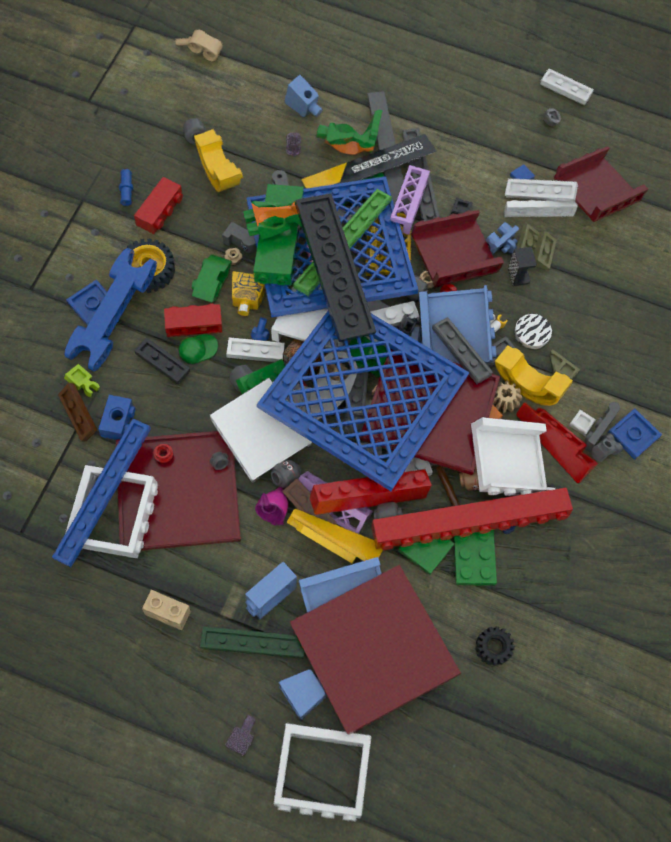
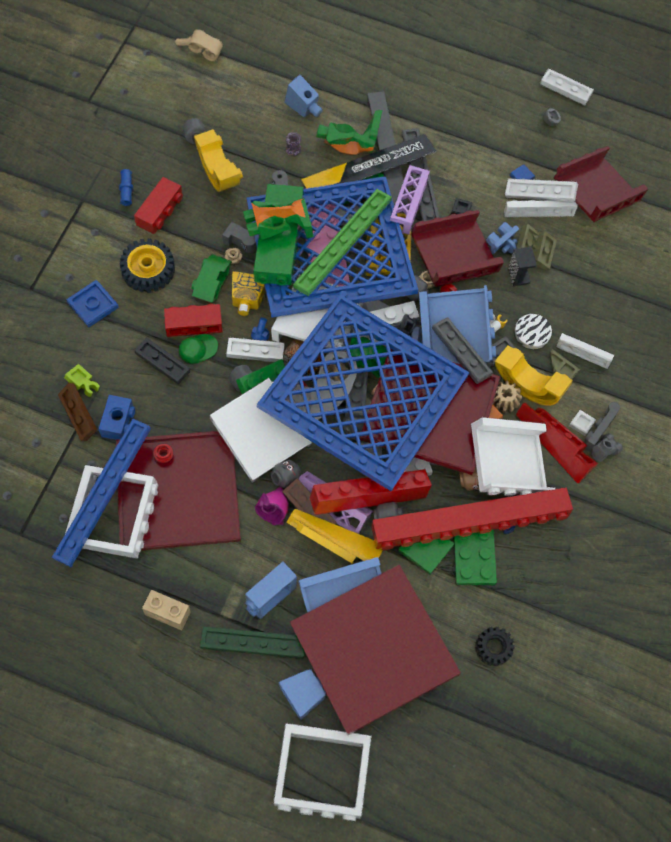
blue piece [65,248,157,371] -> none
dark grey plate [210,452,229,470] -> none
clear purple plate [225,715,256,757] -> none
black plate [295,193,376,342] -> none
reddish brown bar [435,465,460,506] -> none
blue tile [607,408,662,460] -> none
none -> white tile [556,333,614,369]

